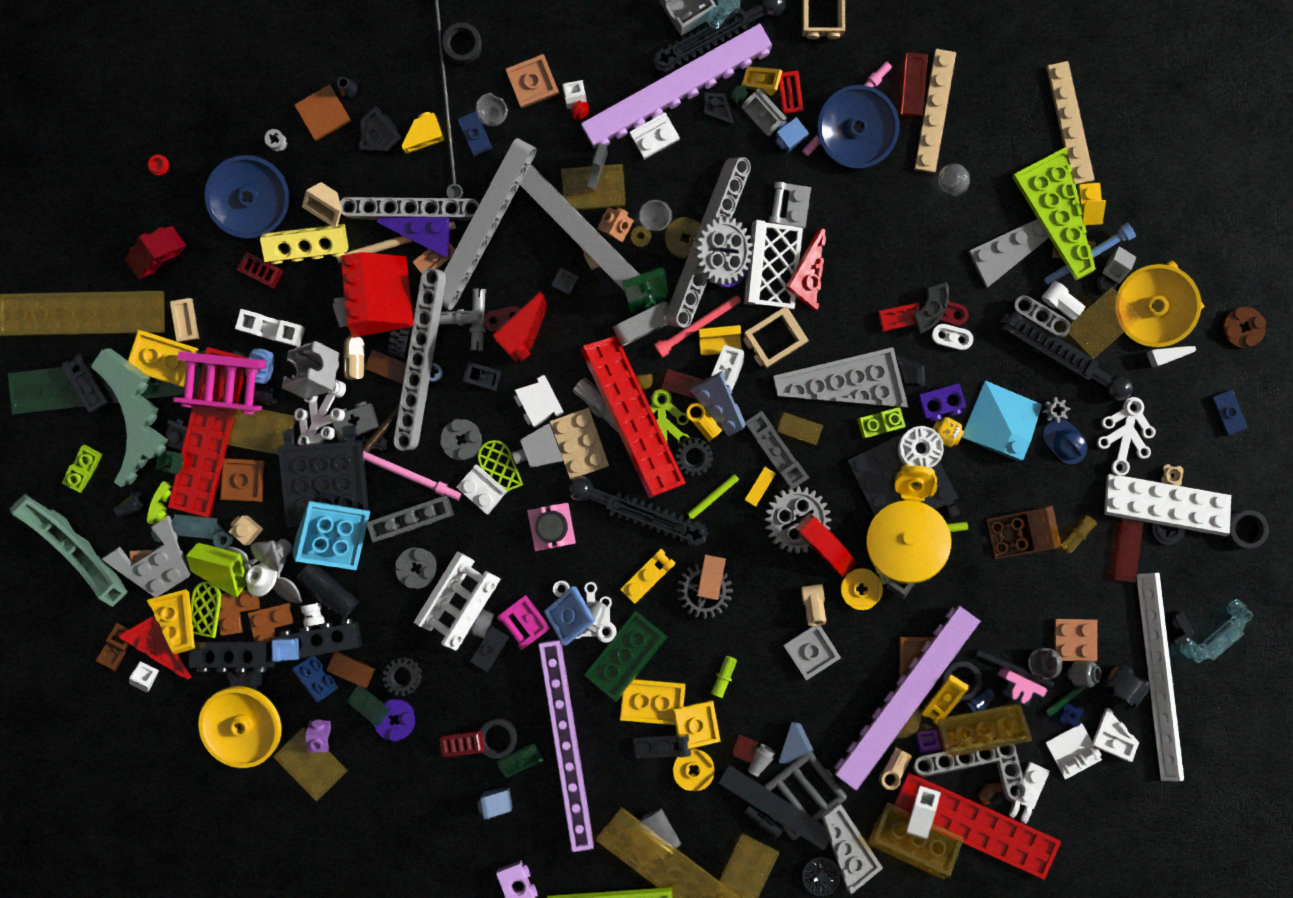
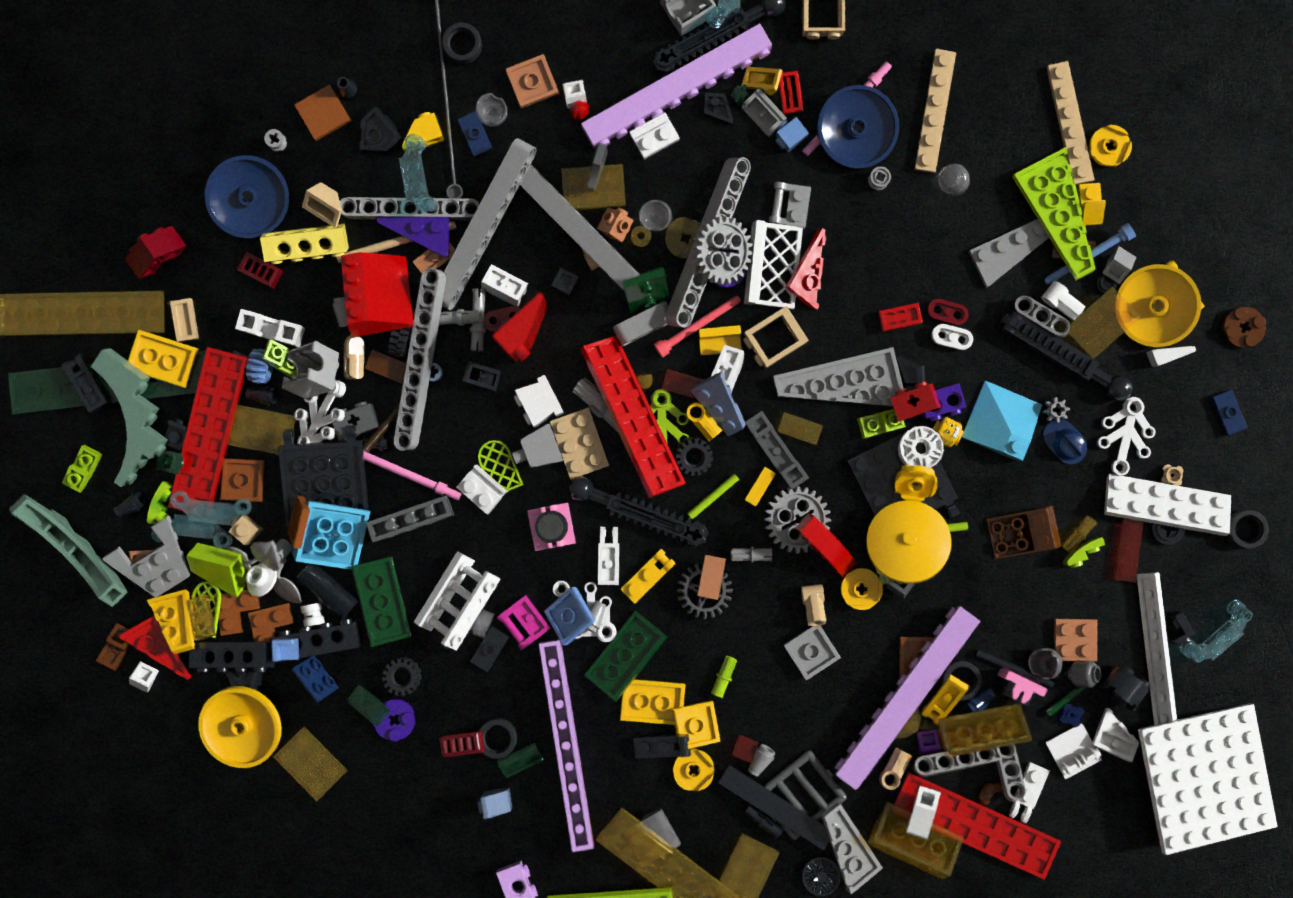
red plate [148,155,169,176] -> none
dark pink fence [174,352,266,414] -> none
medium lavender bracket [305,720,331,752] -> none
reddish brown slope [326,652,375,688] -> none
dark grey plate [395,547,437,589] -> none
dark grey plate [441,419,482,460] -> none
sand blue slope [779,722,813,764] -> none
clear red plate [901,52,928,117] -> none
pearl dark grey tile [913,282,949,334] -> none
none -> clear light blue plate [170,491,252,525]
none -> clear yellow plate [186,595,216,641]
none -> lime slope [262,339,297,378]
none -> dark orange tile [287,495,310,549]
none -> dark green plate [351,556,412,647]
none -> clear light blue plate [399,134,437,212]
none -> white hinge [481,264,528,307]
none -> white hinge [598,527,619,585]
none -> light grey axle [730,546,772,563]
none -> light grey wheel [868,167,891,191]
none -> red brick [890,381,941,422]
none -> lime slope [1062,537,1105,568]
none -> yellow plate [1089,125,1132,167]
none -> white plate [1138,703,1277,855]

